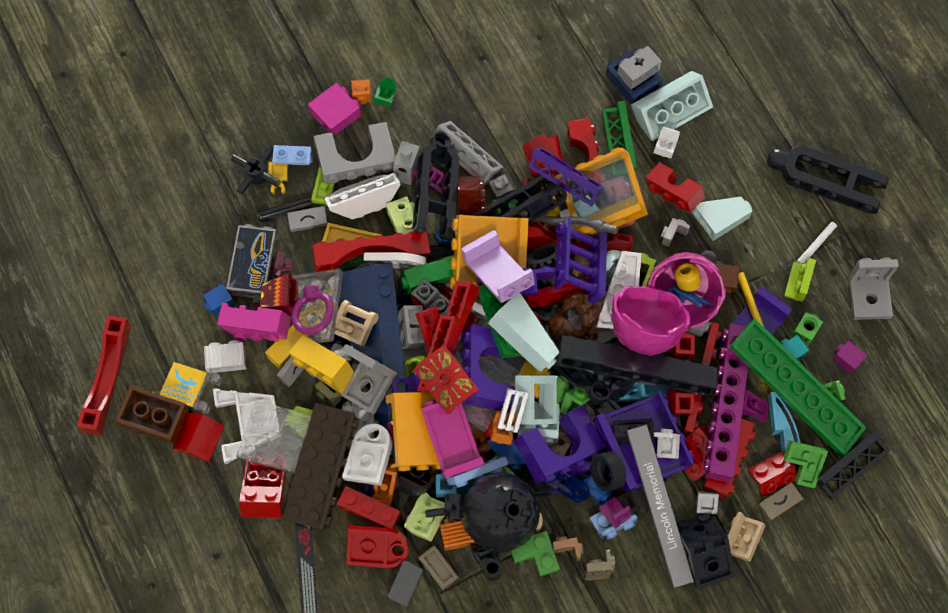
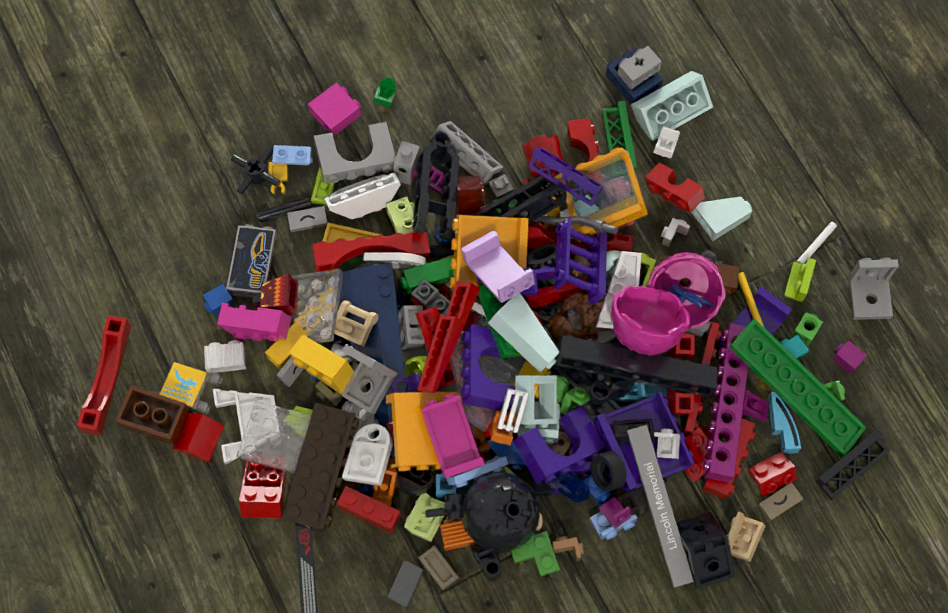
clear pink tile [272,251,293,276] -> none
magenta piece [291,285,334,335] -> none
red tile [346,525,409,568] -> none
orange bracket [351,79,371,105] -> none
red shield [414,346,479,414] -> none
dark tan bracket [584,549,615,581] -> none
yellow head [674,263,702,292] -> none
light grey tile [696,491,719,514] -> none
black piece [766,145,889,214] -> none
bright green plate [783,440,828,488] -> none

